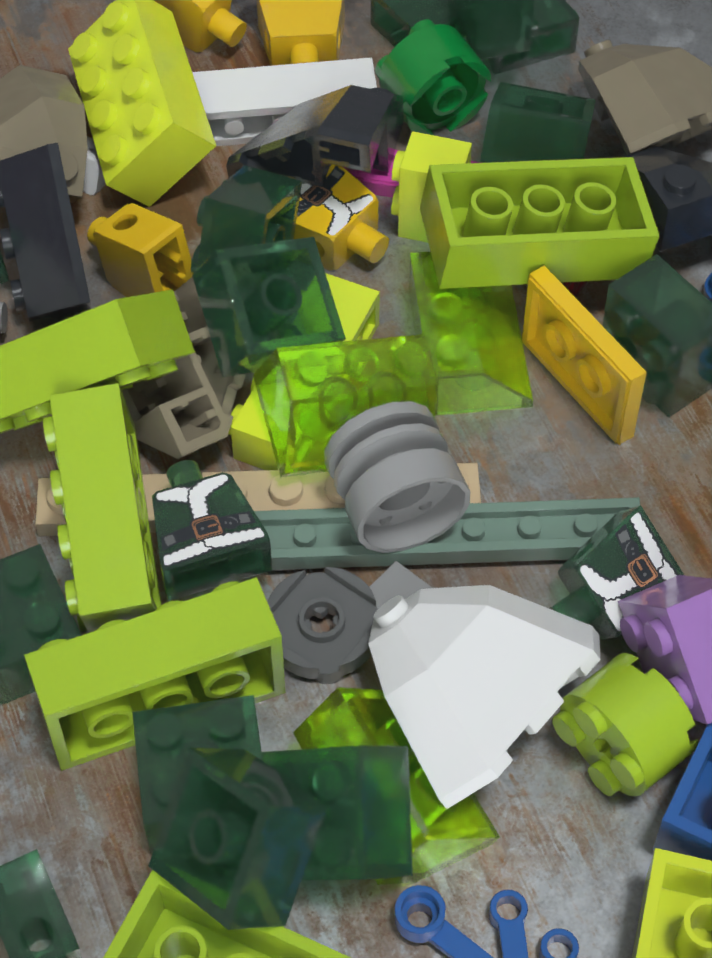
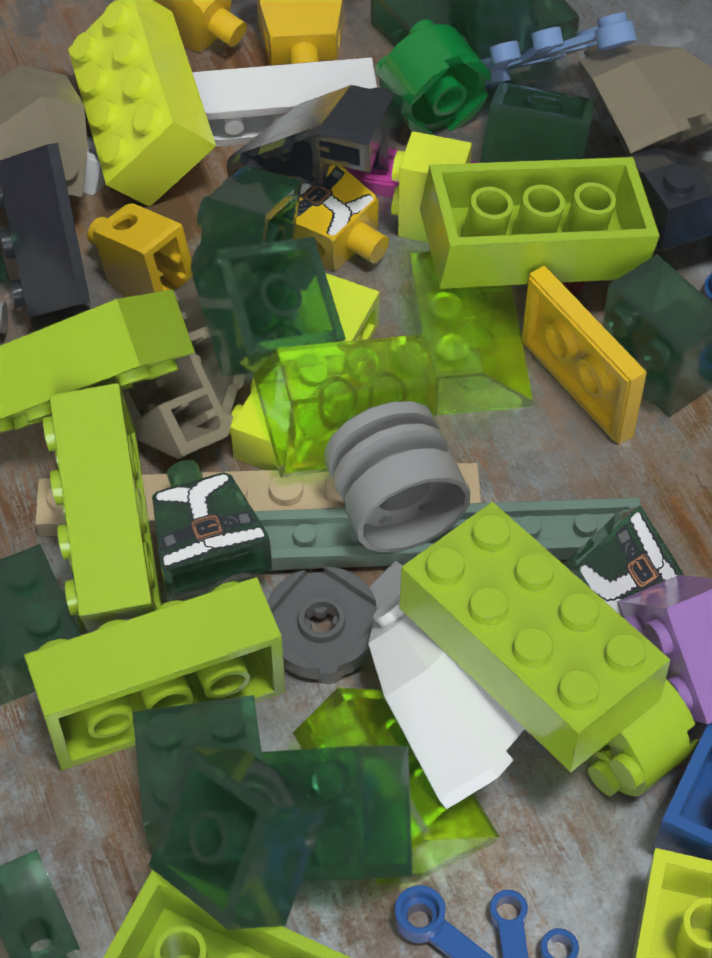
none -> lime brick [399,501,671,772]
none -> medium blue plant [479,12,637,89]

